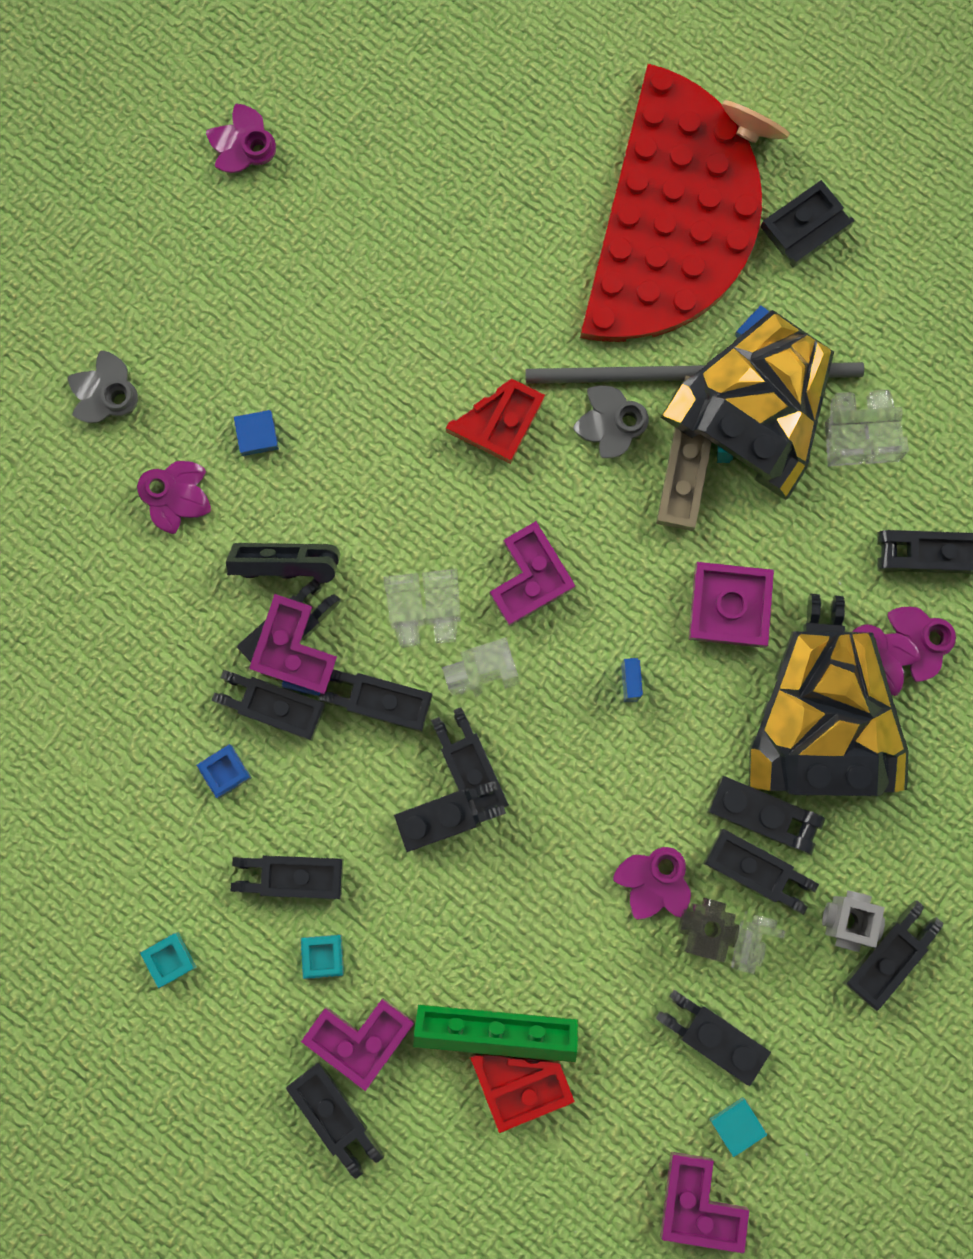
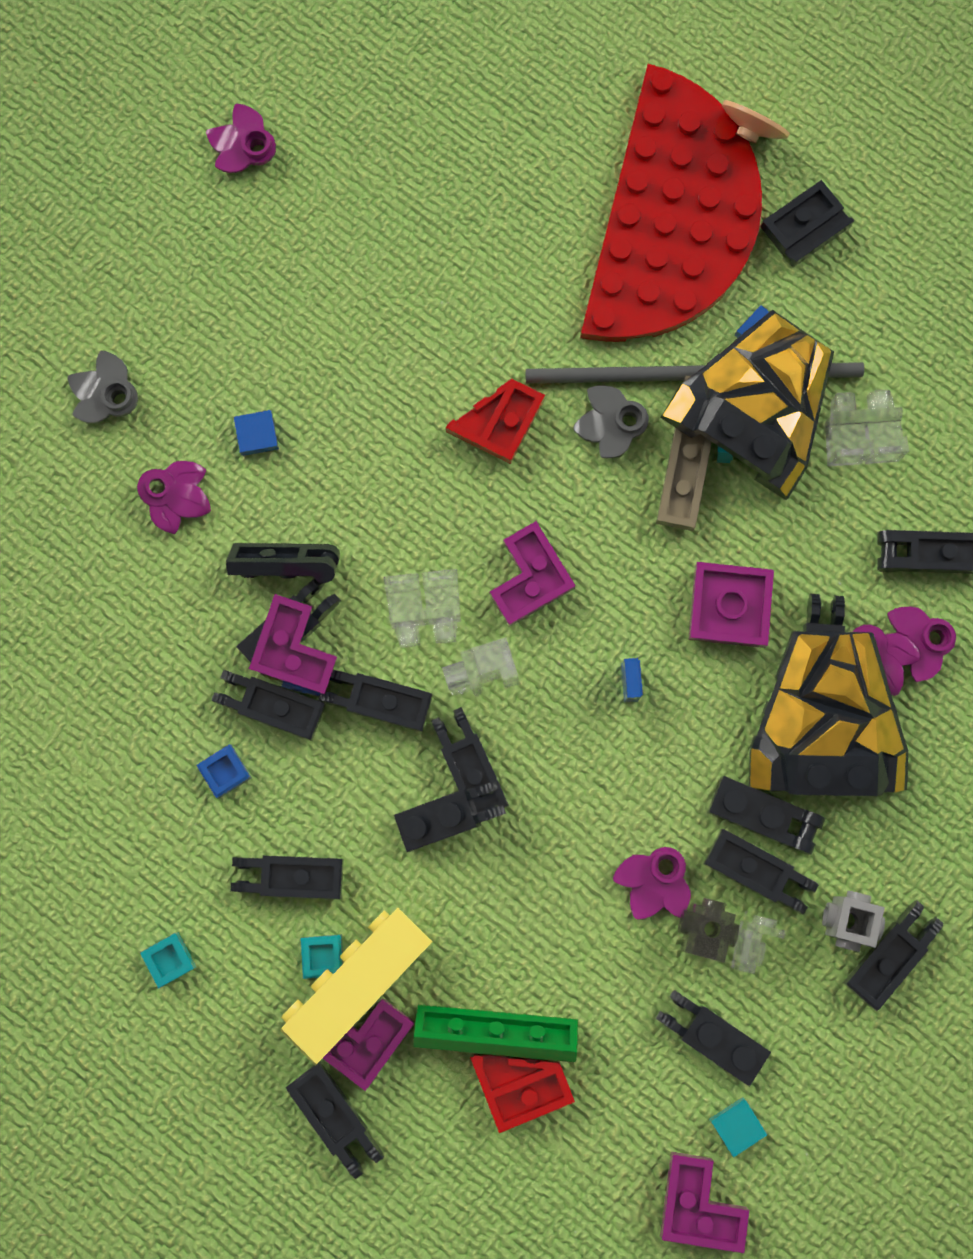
none -> light yellow brick [280,908,433,1066]

